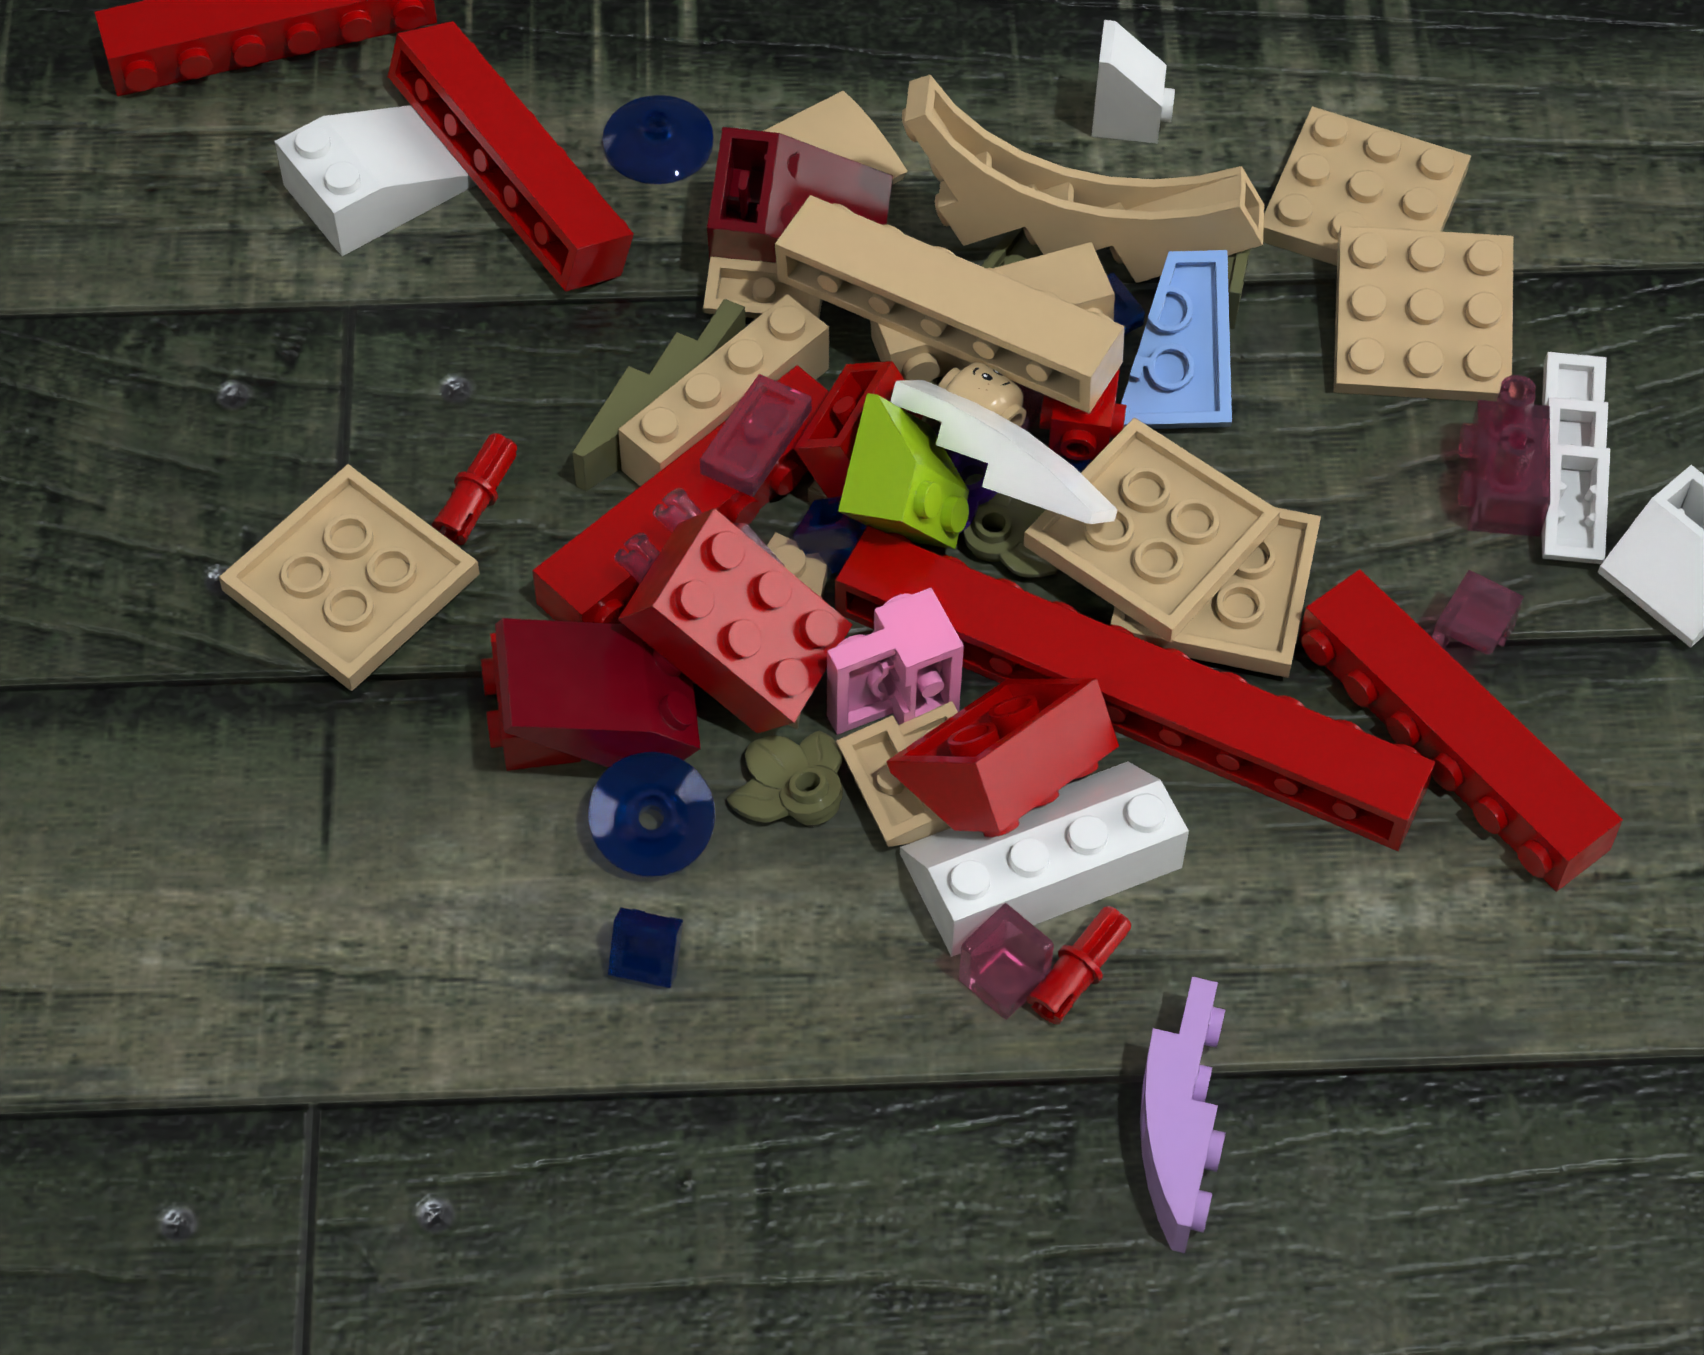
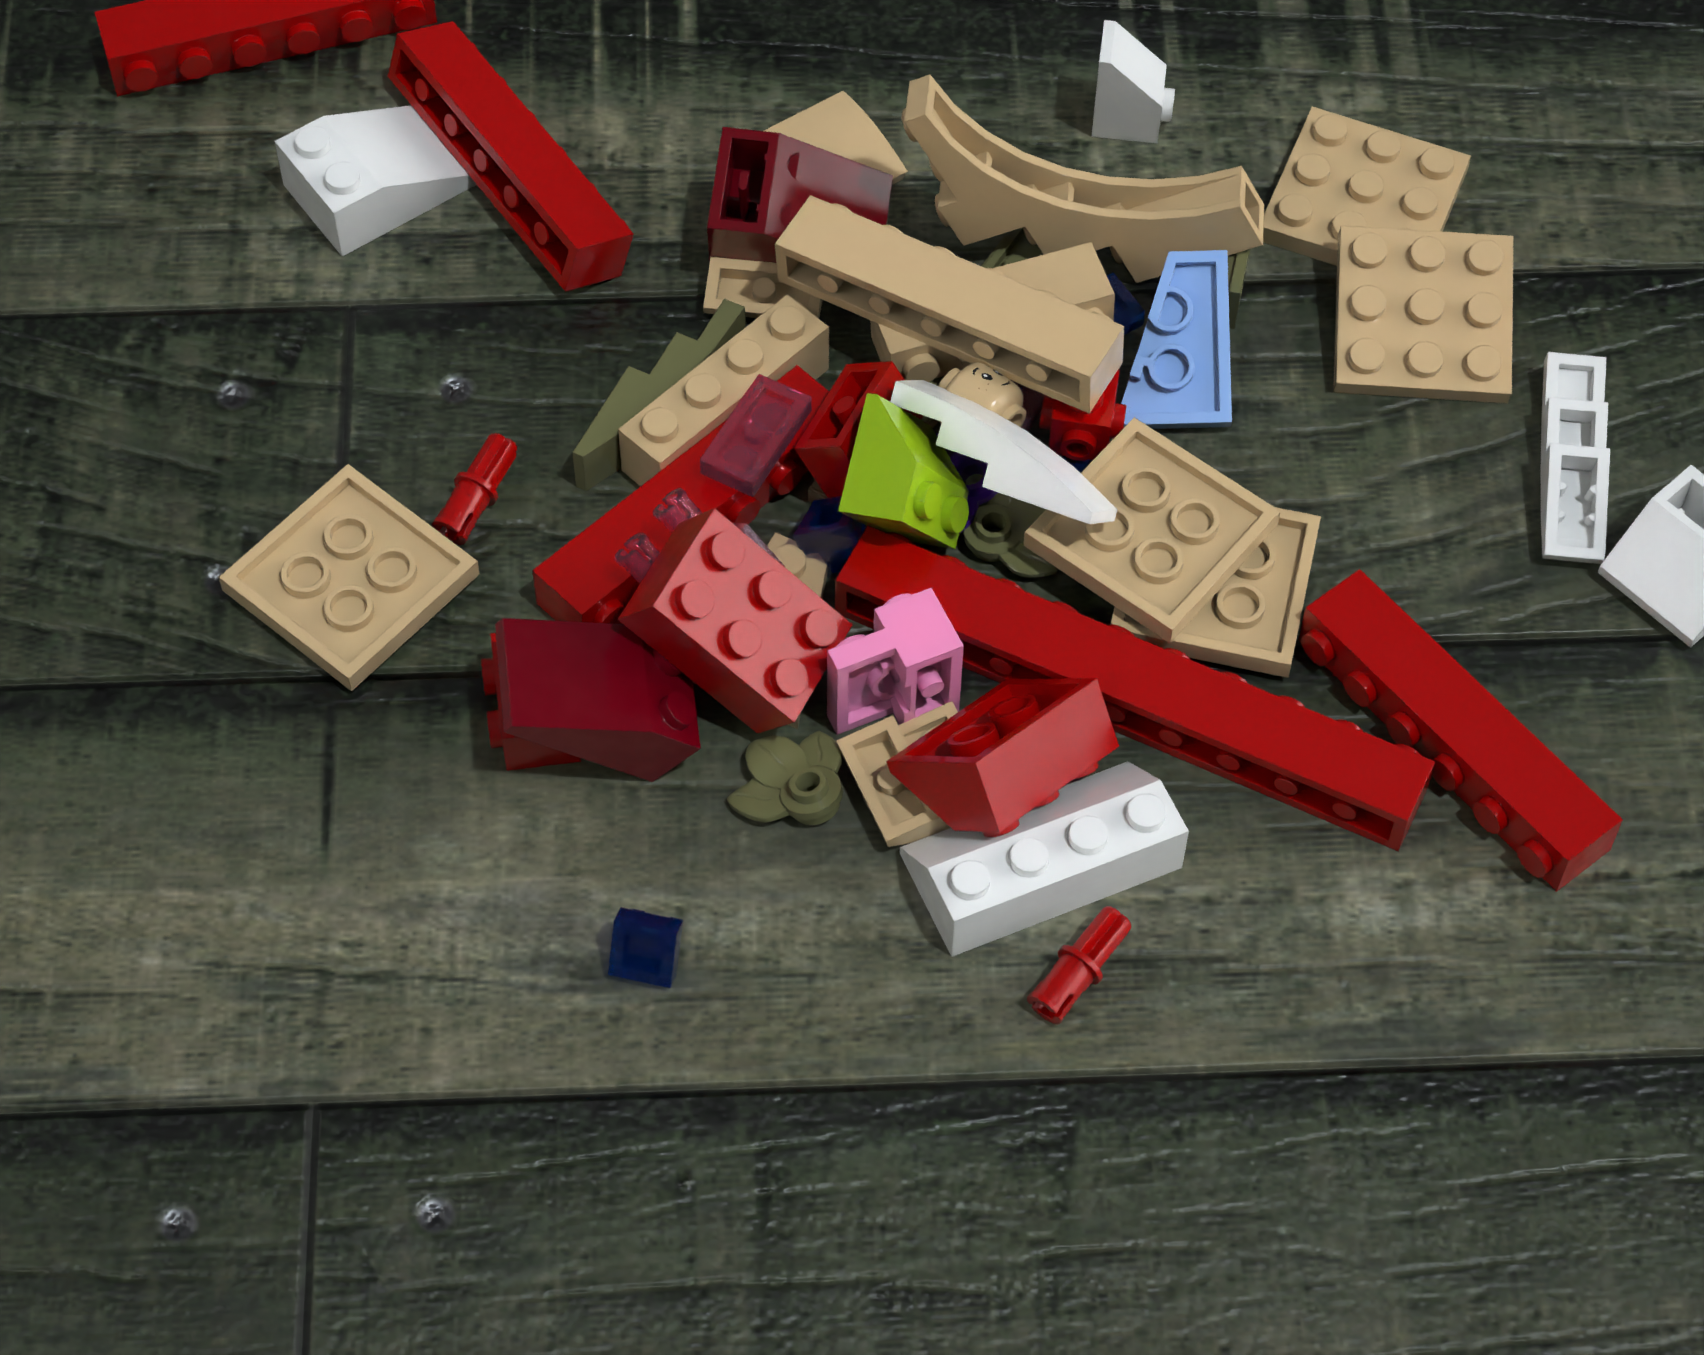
clear blue dish [588,752,715,878] -> none
clear blue dish [603,95,714,184] -> none
clear pink panel [959,903,1054,1020] -> none
lavender slope [1140,977,1226,1253] -> none
clear pink panel [1432,570,1524,654] -> none
clear pink brick [1458,375,1550,537] -> none

